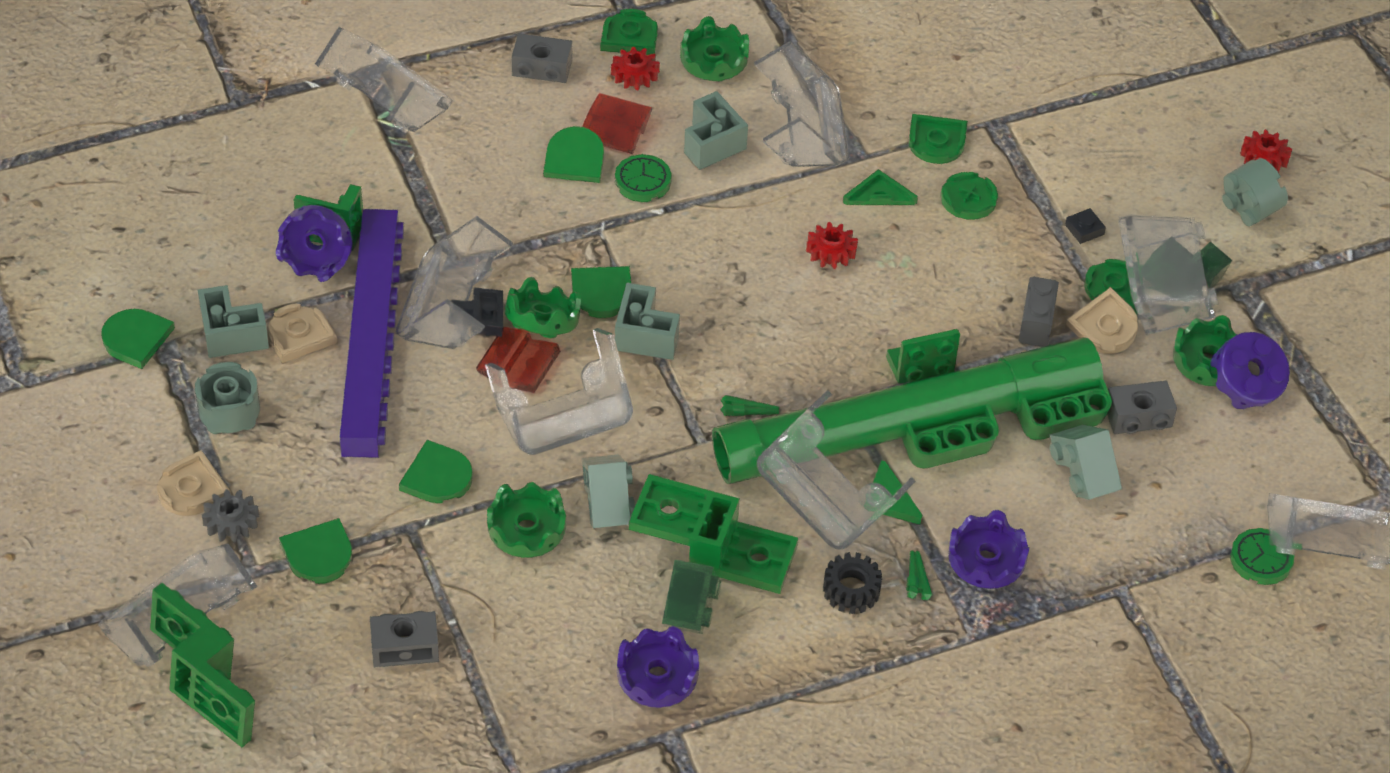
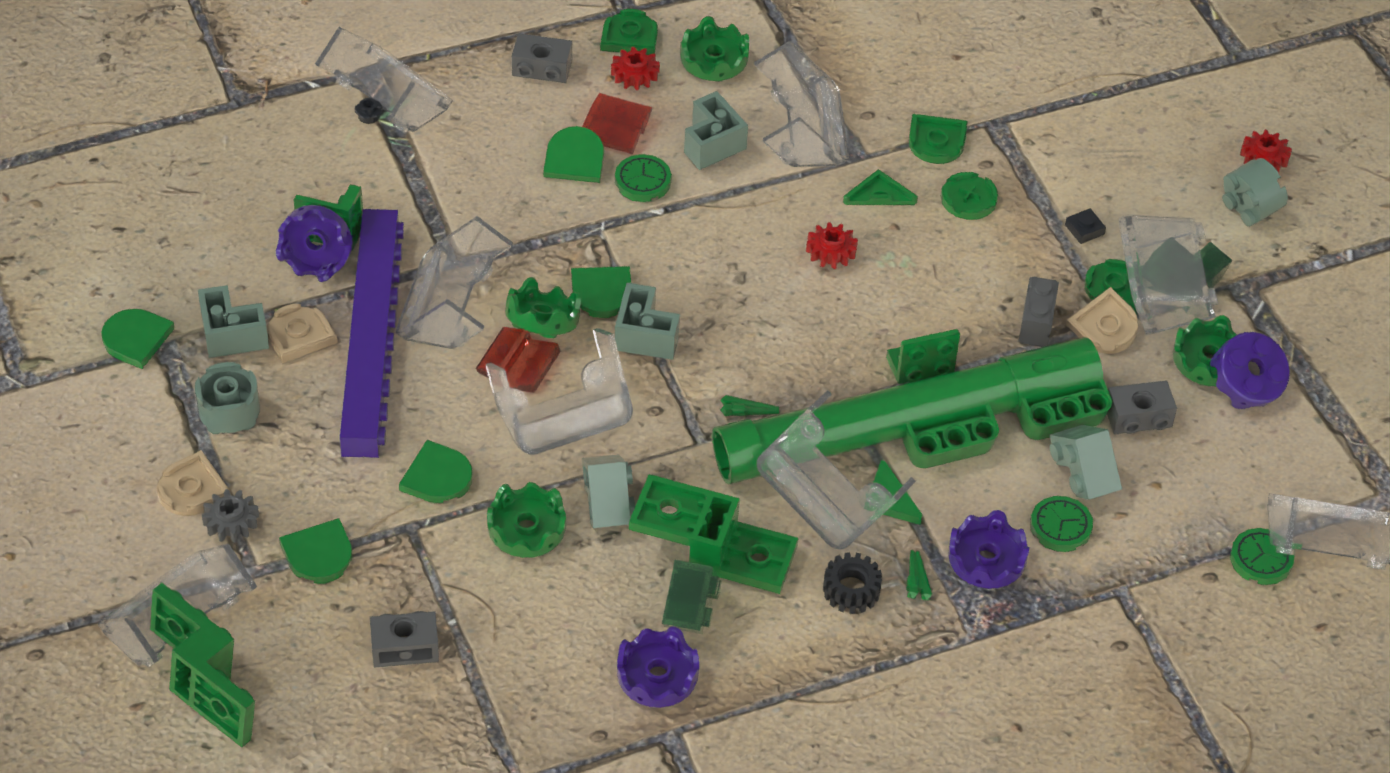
black hinge [449,287,503,337] -> none
none -> black plate [354,98,382,124]
none -> green tile [1030,496,1093,552]

